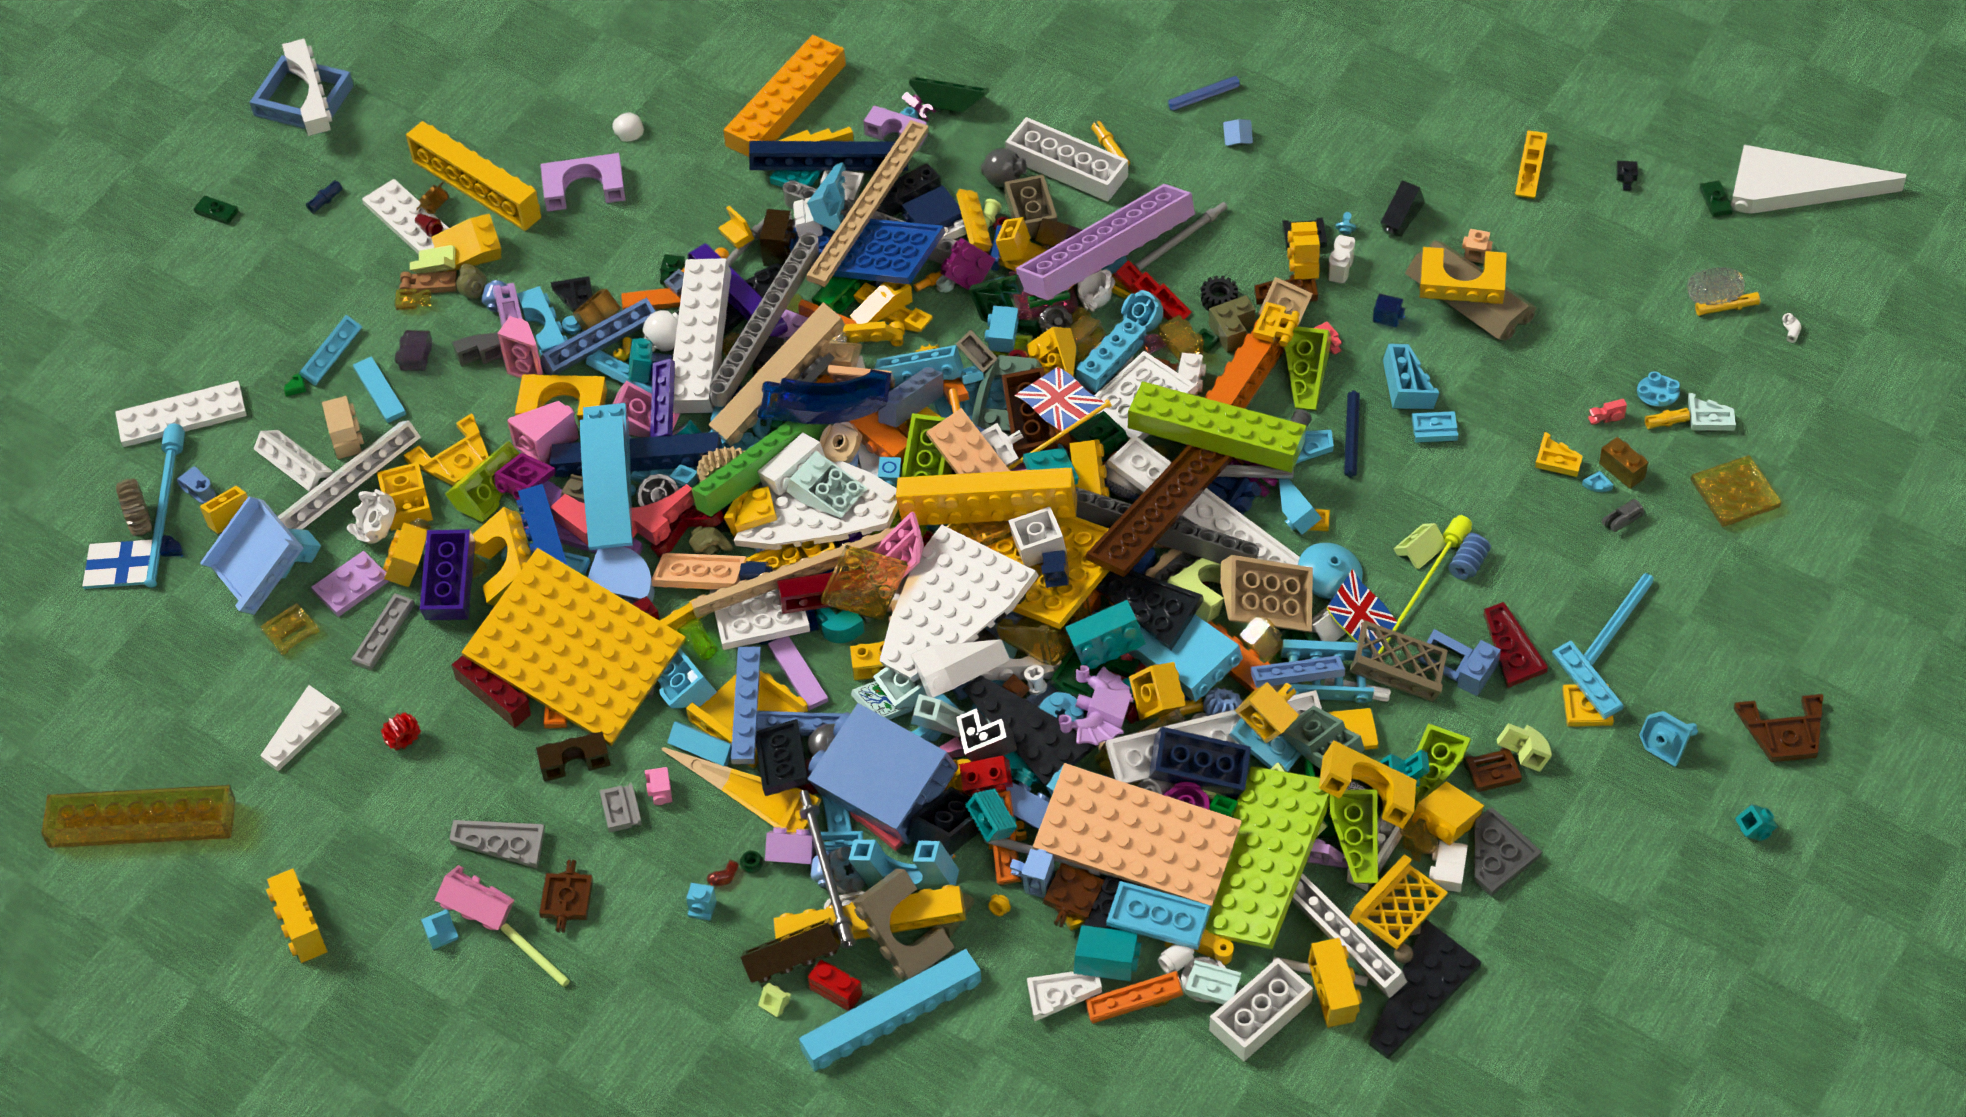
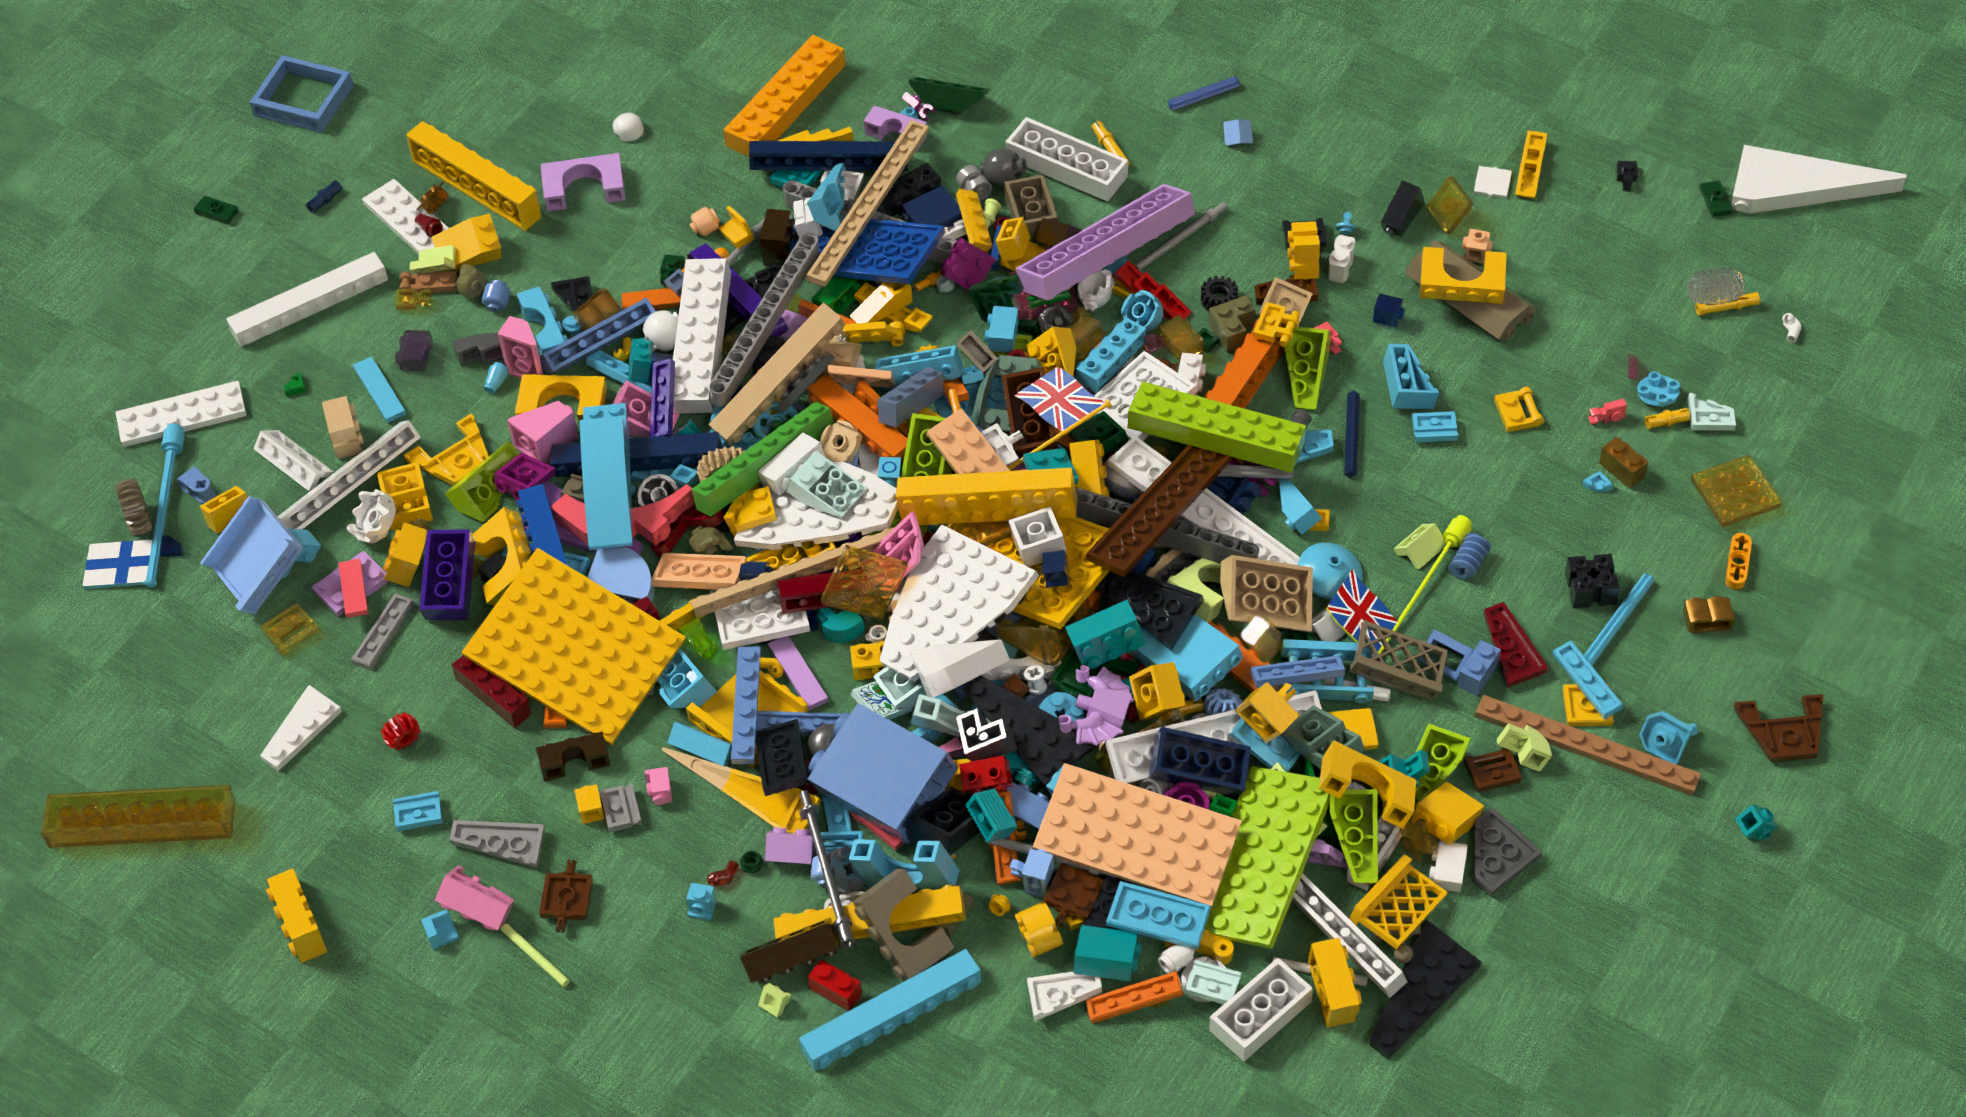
white arch [282,39,332,136] -> none
medium azure tile [299,315,363,386] -> none
lavender plate [493,283,522,326] -> none
clear blue windscreen [757,369,892,424] -> none
yellow wing [1535,432,1583,477] -> none
dark grey hinge [1601,499,1644,532] -> none
none -> white brick [226,252,388,347]
none -> coral tile [338,559,368,618]
none -> medium azure plate [393,791,443,831]
none -> black brick [478,552,507,584]
none -> medium azure cone [484,362,509,394]
none -> yellow brick [575,785,605,824]
none -> light nougat head [689,207,721,237]
none -> yellow arm [760,657,784,678]
none -> white plate [865,625,887,643]
none -> light grey wheel [956,165,992,201]
none -> yellow brick [1014,901,1063,957]
none -> clear yellow tile [1426,176,1474,234]
none -> white piece [1473,166,1512,198]
none -> medium nougat plate [1475,695,1701,796]
none -> yellow plate [1494,386,1544,432]
none -> black brick [1565,554,1620,608]
none -> clear pink tile [1628,354,1638,378]
none -> pearl gold brick [1683,596,1735,633]
none -> light orange beam [1725,533,1752,590]

